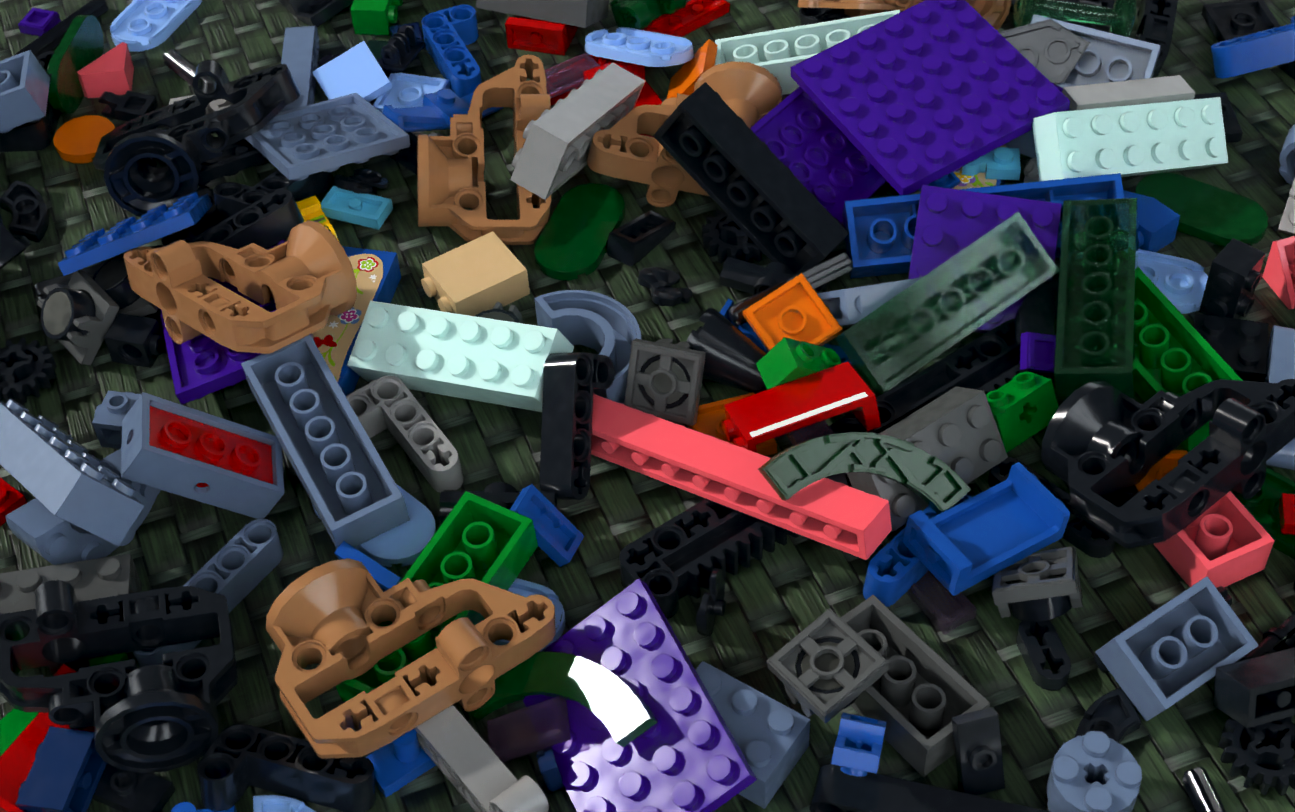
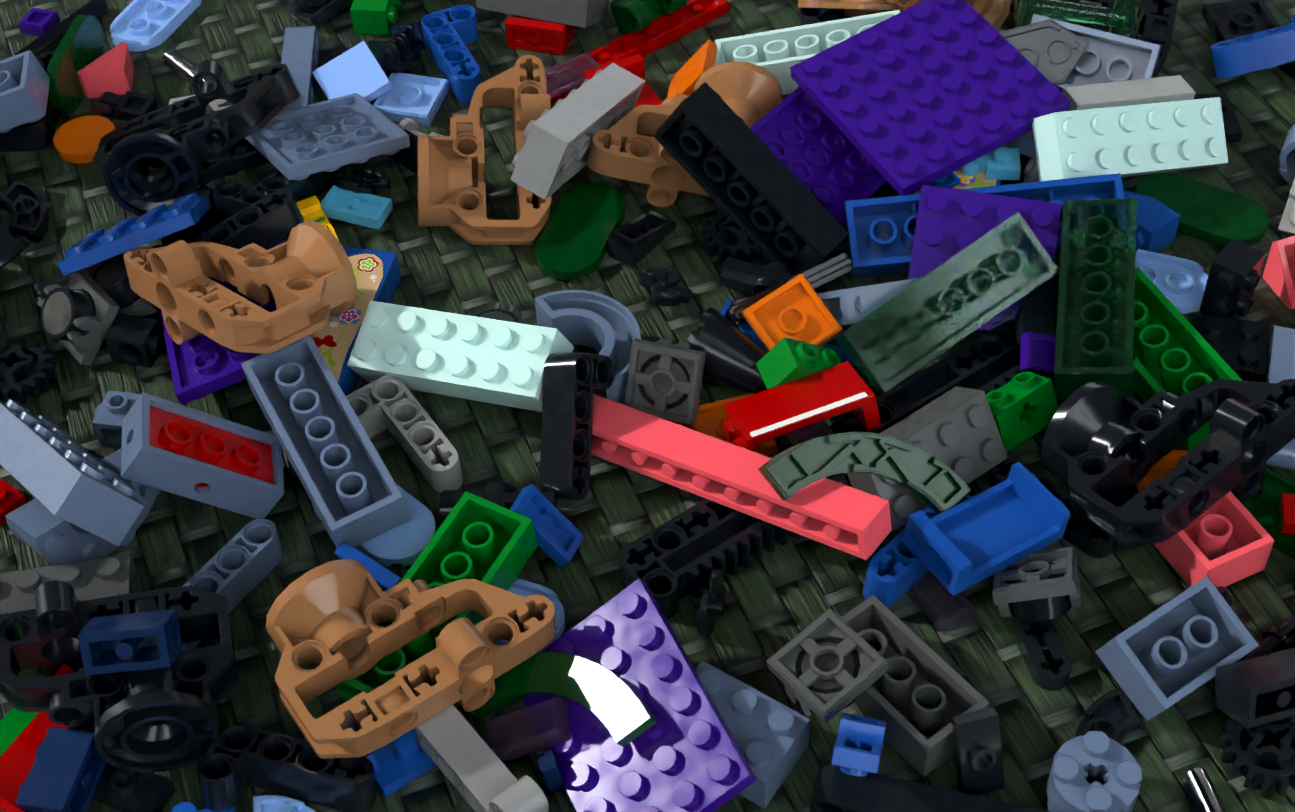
blue plate [383,89,504,132] -> none
tan brick [421,231,530,316] -> none
light blue tile [585,27,694,67] -> none
none -> dark blue brick [78,609,183,676]

